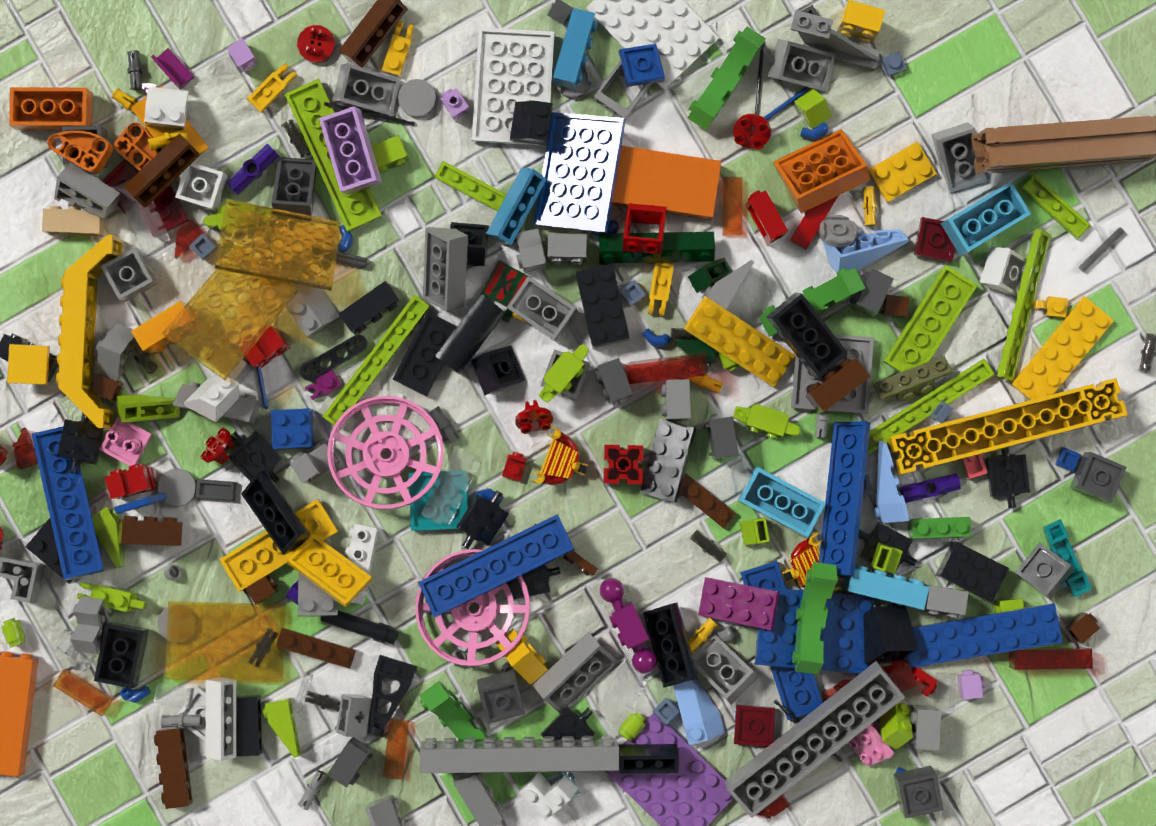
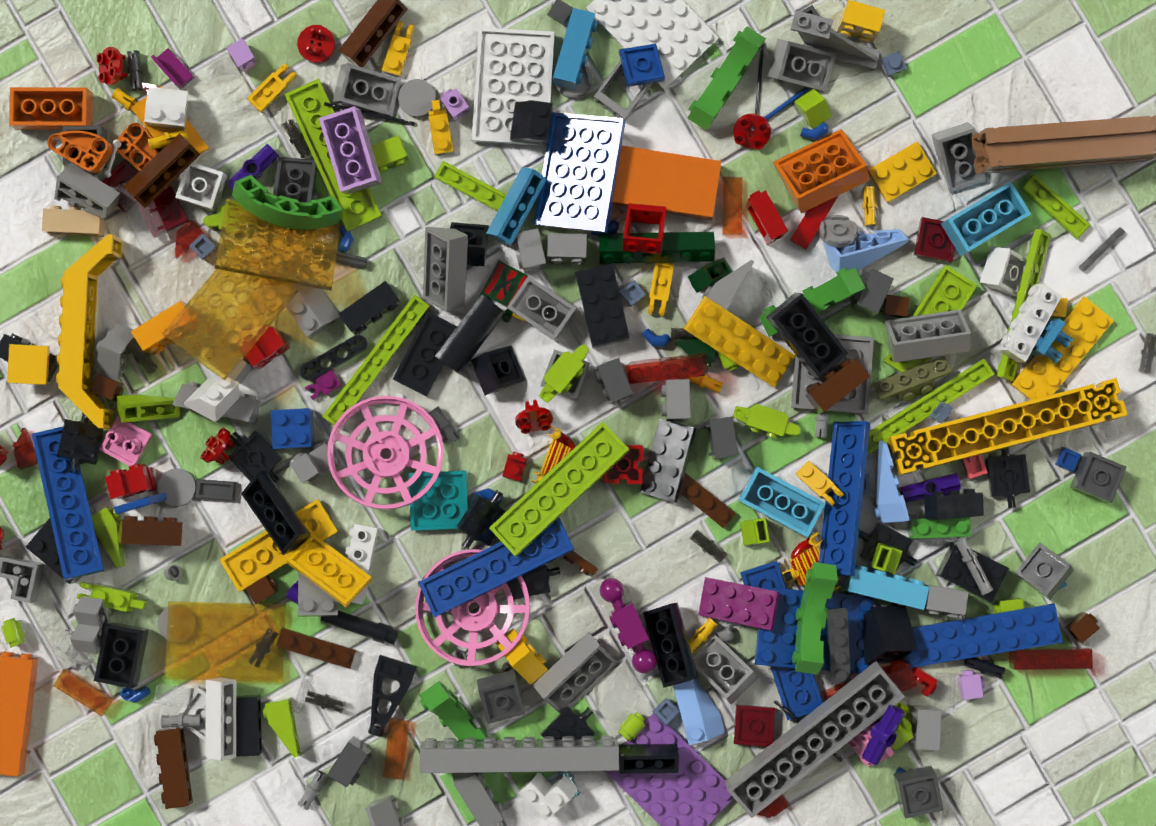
light grey brick [101,248,158,302] -> none
blue axle [256,368,268,409] -> none
light grey brick [336,694,371,737] -> none
clear windscreen [421,446,481,525] -> none
teal slope [1043,519,1092,597] -> none
none -> red plate [97,47,127,85]
none -> white hinge [104,139,121,178]
none -> bright green brick [232,175,343,230]
none -> yellow hinge [428,100,454,154]
none -> lime plate [489,422,630,557]
none -> yellow hinge [795,460,844,506]
none -> dark grey plate [826,608,851,685]
none -> dark purple piece [862,705,905,765]
none -> light grey slope [885,309,971,362]
none -> black brick [924,489,984,520]
none -> light grey pin [955,537,993,595]
none -> black pin [964,657,1005,679]
none -> white brick [999,283,1062,362]
none -> dark azure plate [1030,319,1073,364]

